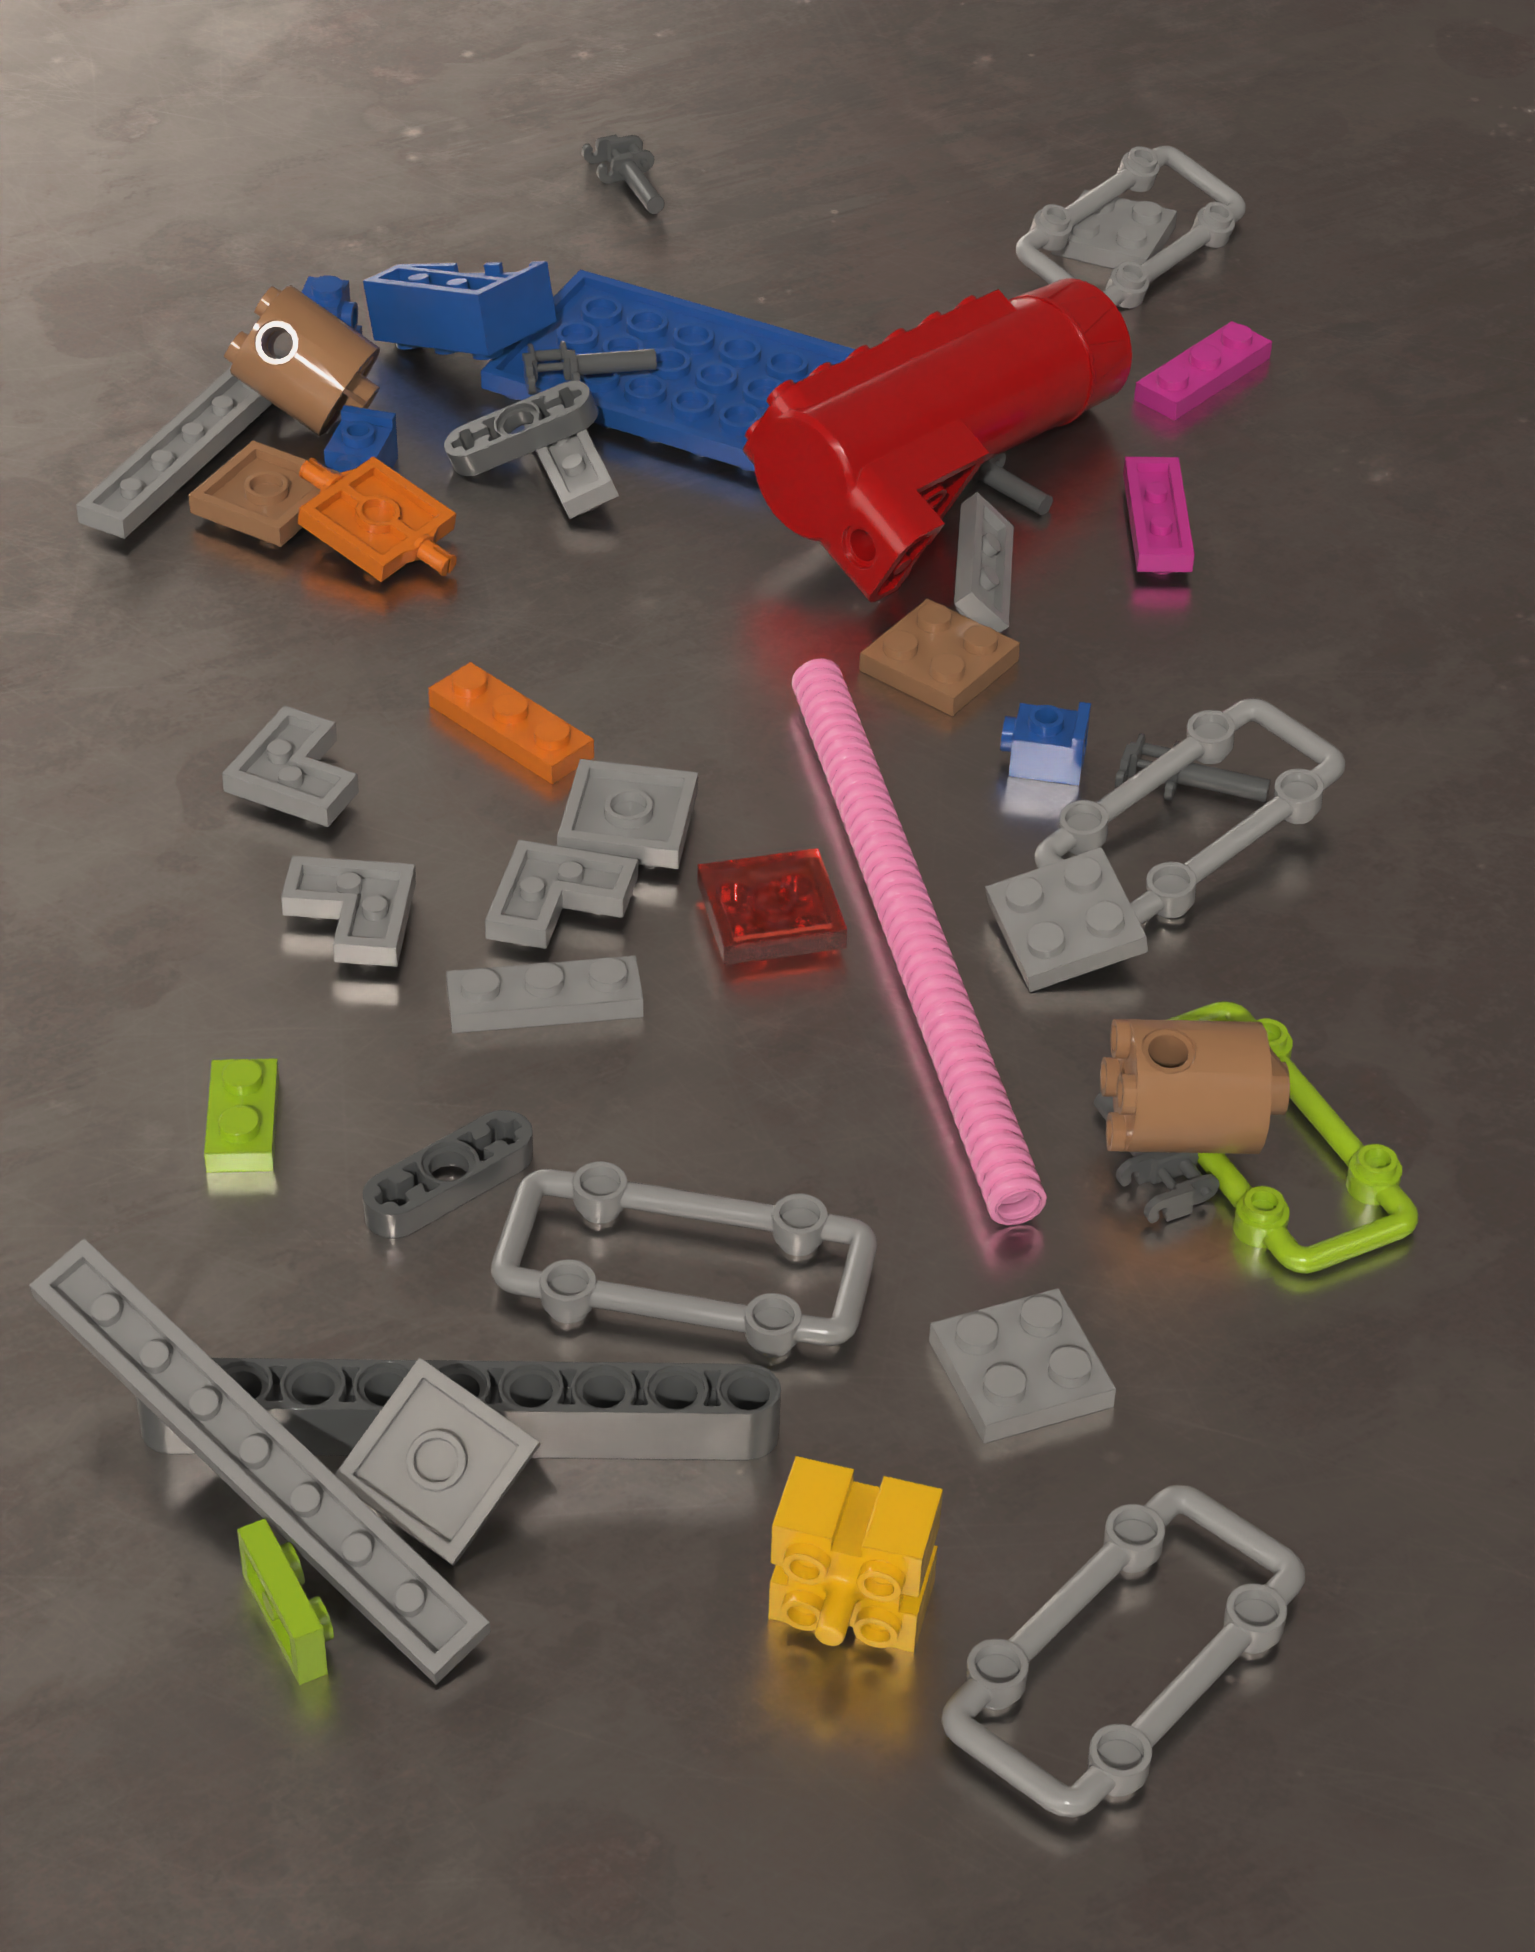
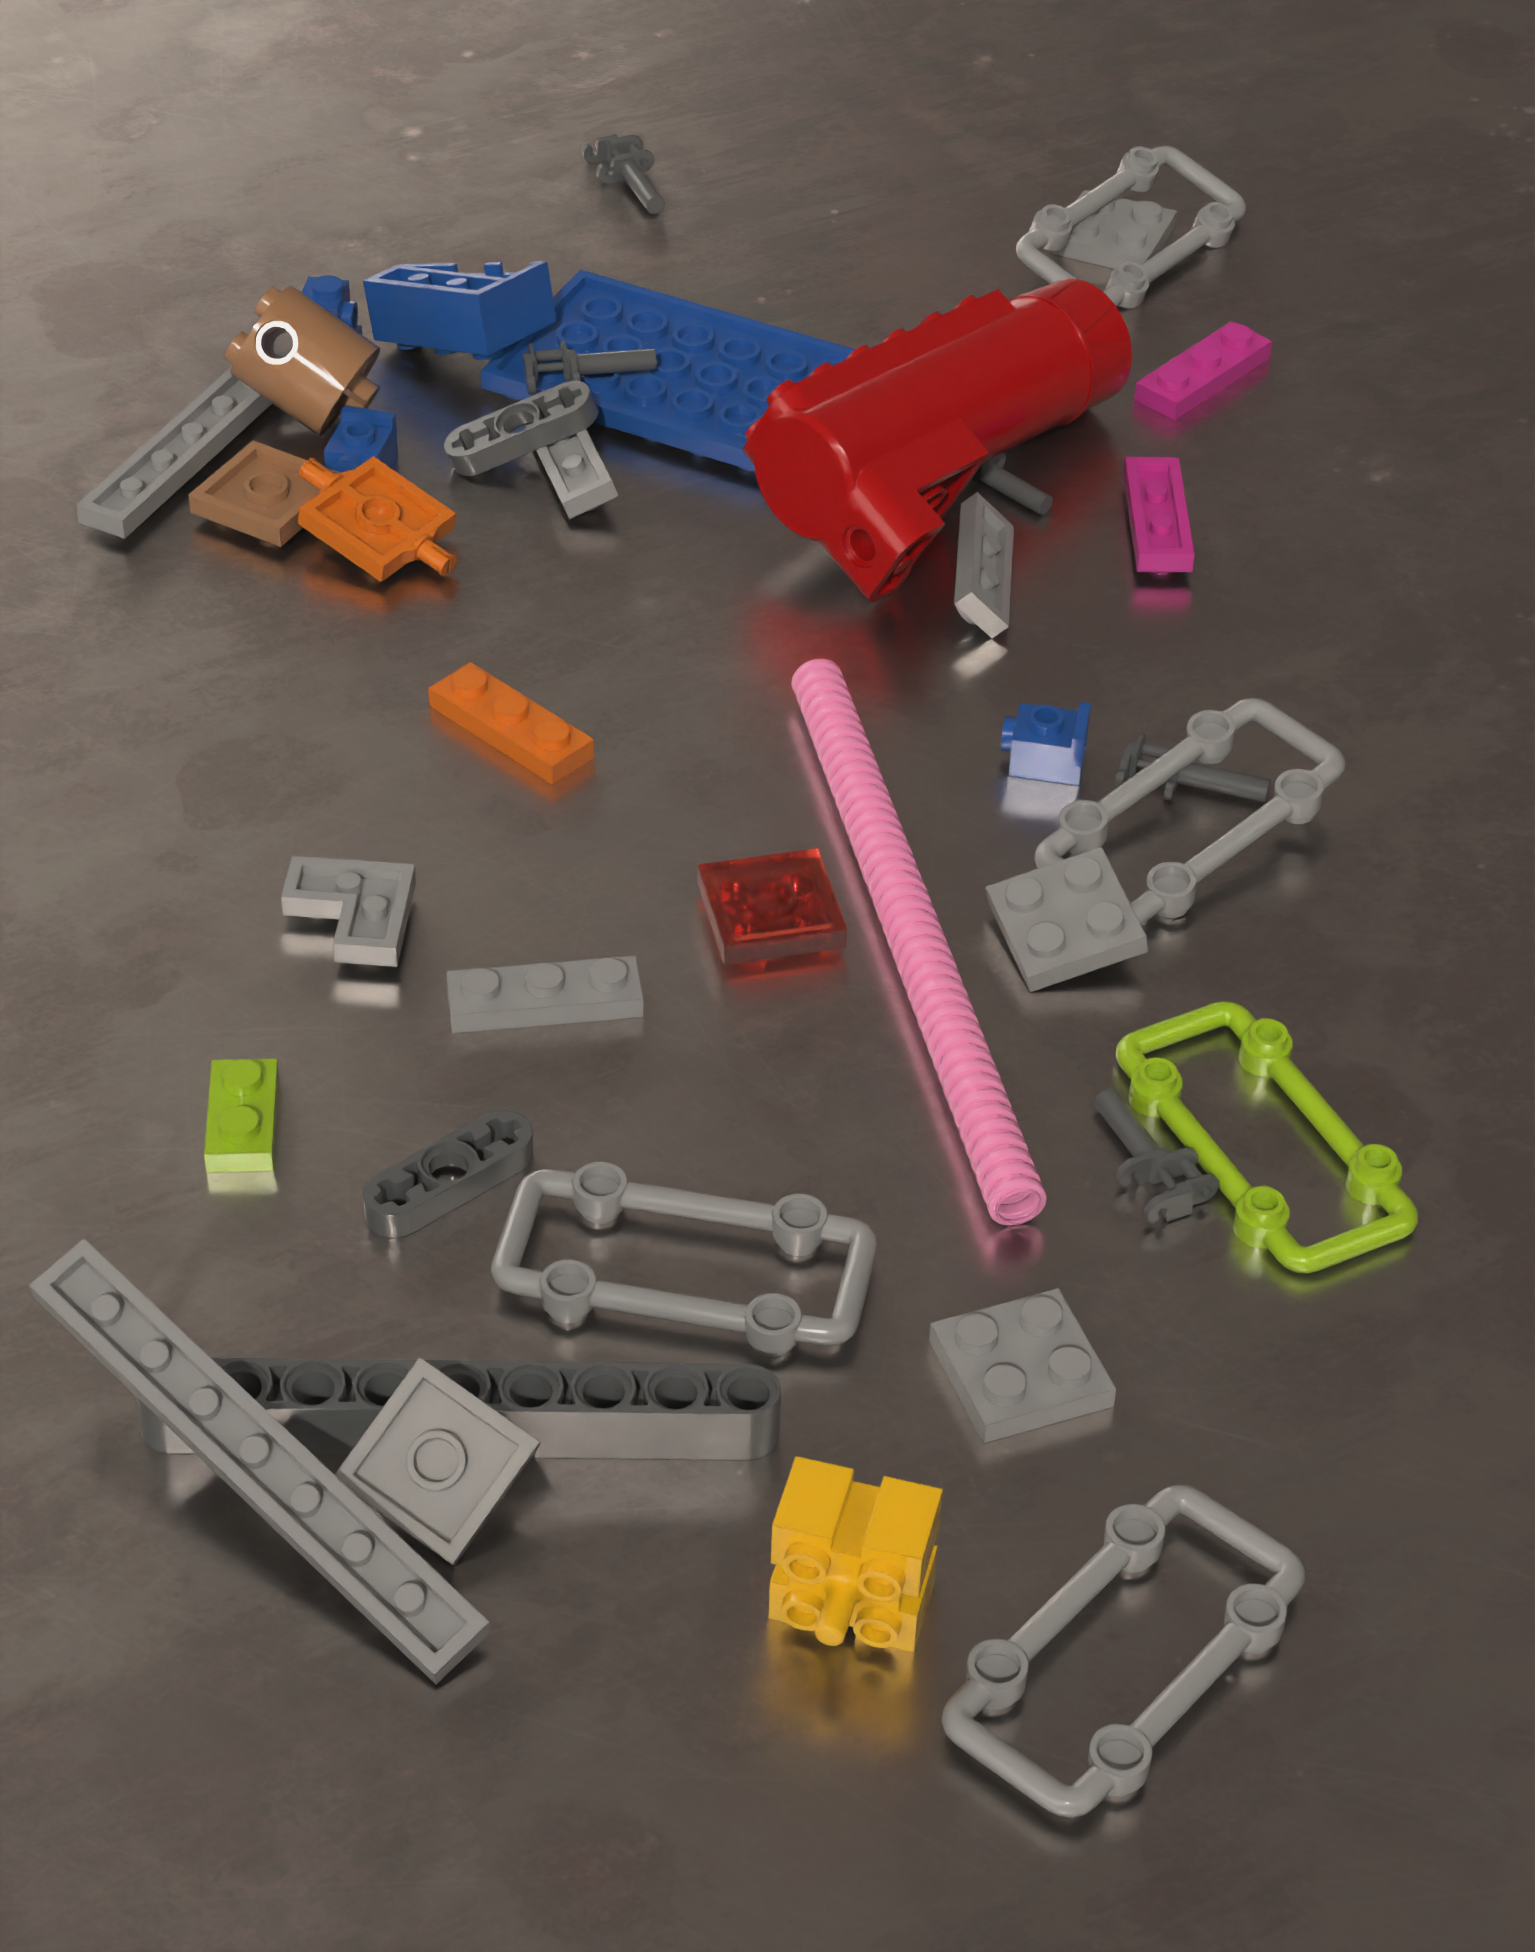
light grey plate [222,705,359,827] -> none
lime plate [237,1518,334,1685] -> none
light grey plate [485,840,638,949] -> none
light grey plate [557,759,698,869] -> none
medium nougat plate [859,598,1020,716] -> none
medium nougat cylinder [1100,1019,1290,1154] -> none

